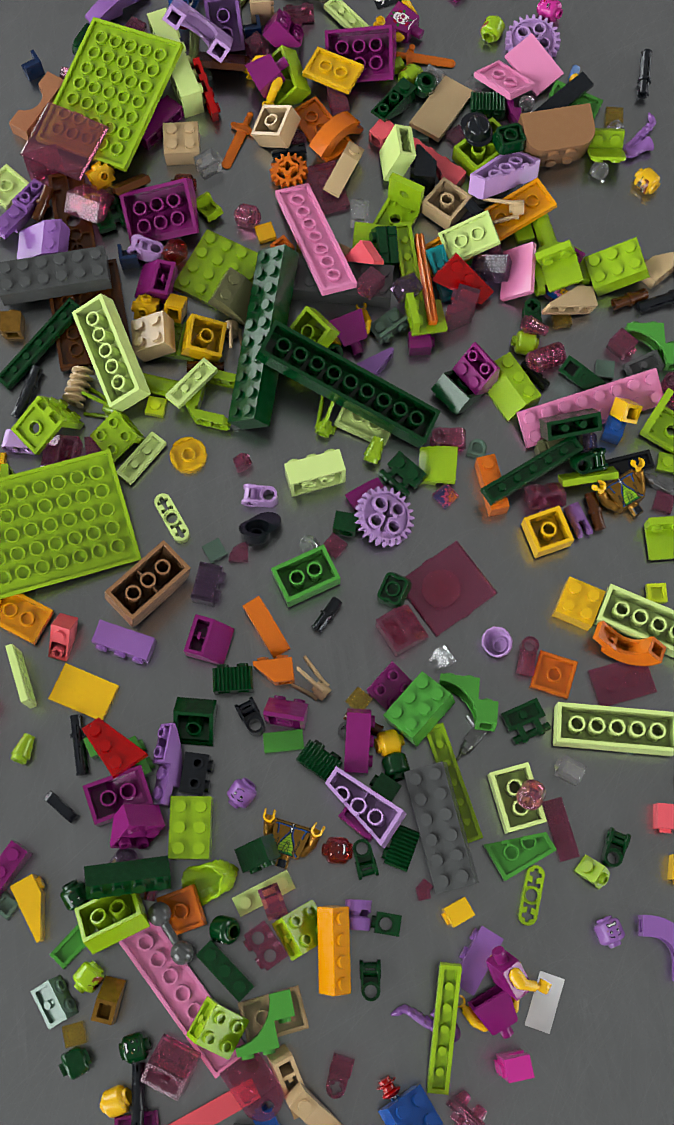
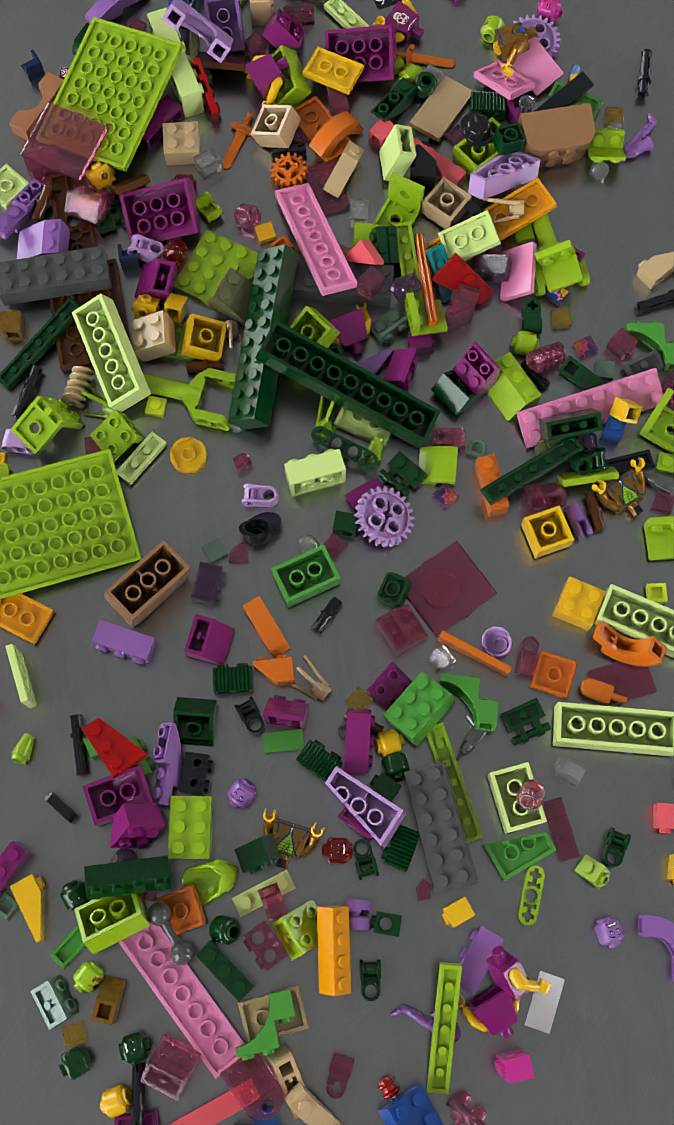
clear pink slope [40,435,83,467] -> none
coral slope [48,613,78,662] -> none
yellow tile [48,663,120,721] -> none
yellowish green beam [154,493,190,544] -> none
yellowish green plate [165,358,218,409] -> none
lime bracket [186,996,249,1060] -> none
dark blue panel [243,14,262,44] -> none
clear pink cone [520,315,549,336] -> none
tan slope [541,285,598,315] -> none
lime brick [584,237,650,297] -> none
reddish brown pin [611,288,649,310] -> none
yellow head [634,167,660,194] -> none
none -> dark green beam [311,426,379,469]
none -> magenta slope [384,348,418,391]
none -> orange tile [438,630,512,677]
none -> pearl gold torso [493,22,537,78]
none -> clear pink tile [573,336,599,360]
none -> orange piece [580,678,628,705]

